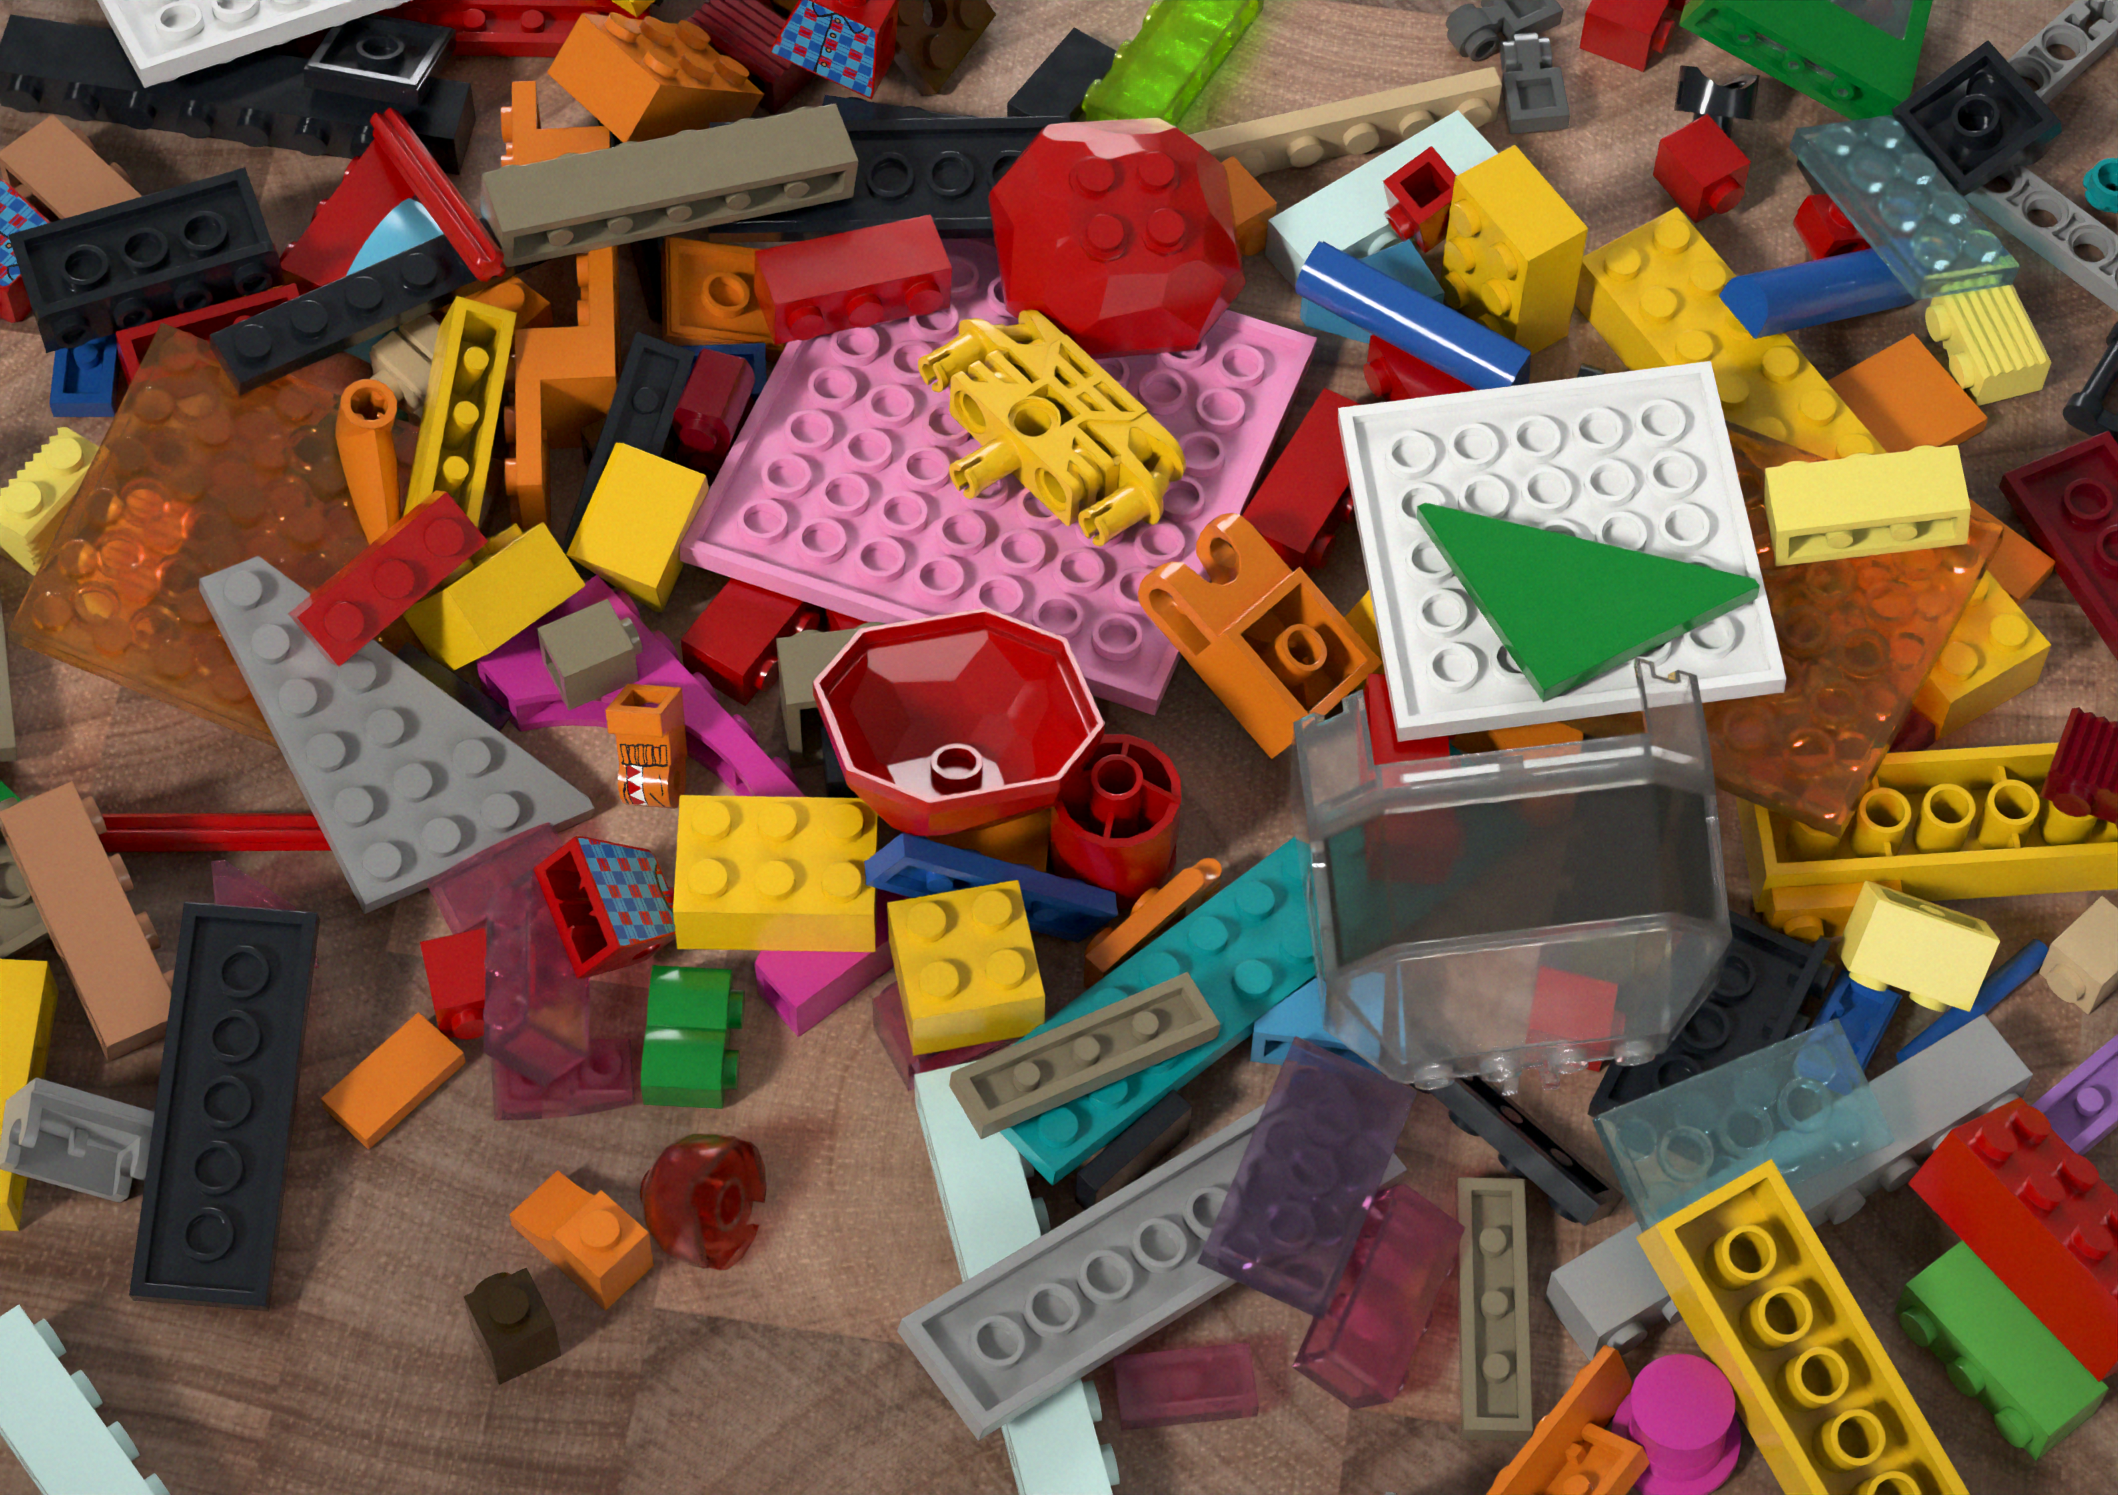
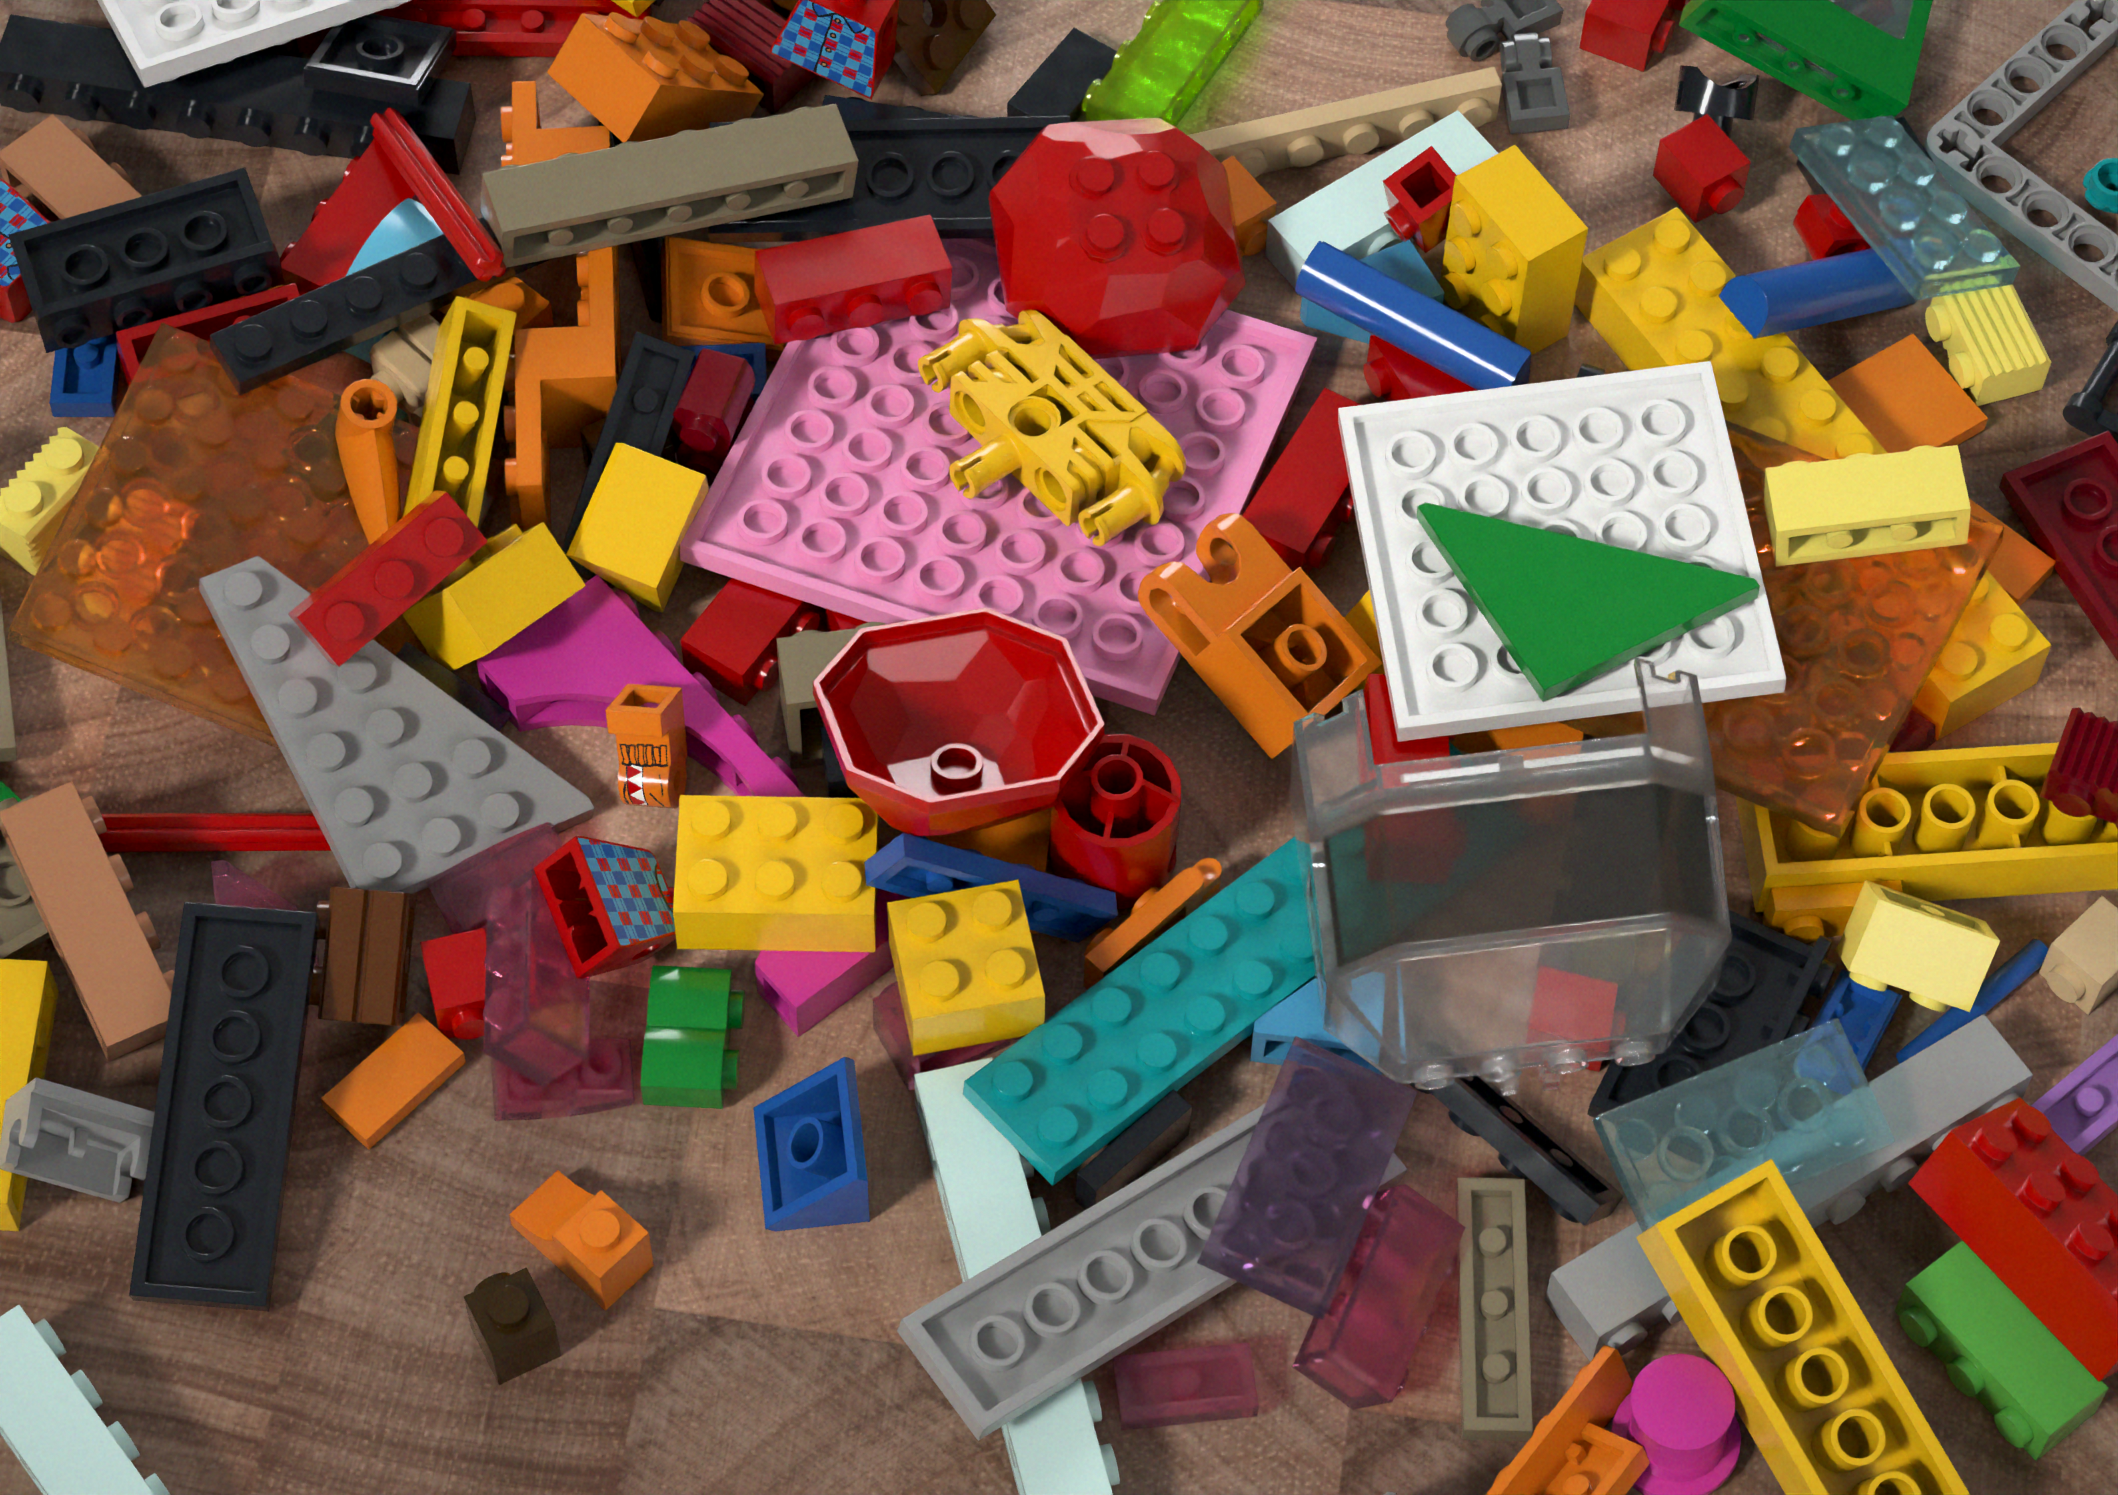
dark tan brick [537,599,643,710] -> none
clear red cylinder [640,1133,767,1271] -> none
dark tan plate [949,972,1220,1139] -> none
black slope [1892,40,2062,196] -> none
none -> reddish brown brick [309,886,417,1027]
none -> blue slope [753,1057,870,1232]

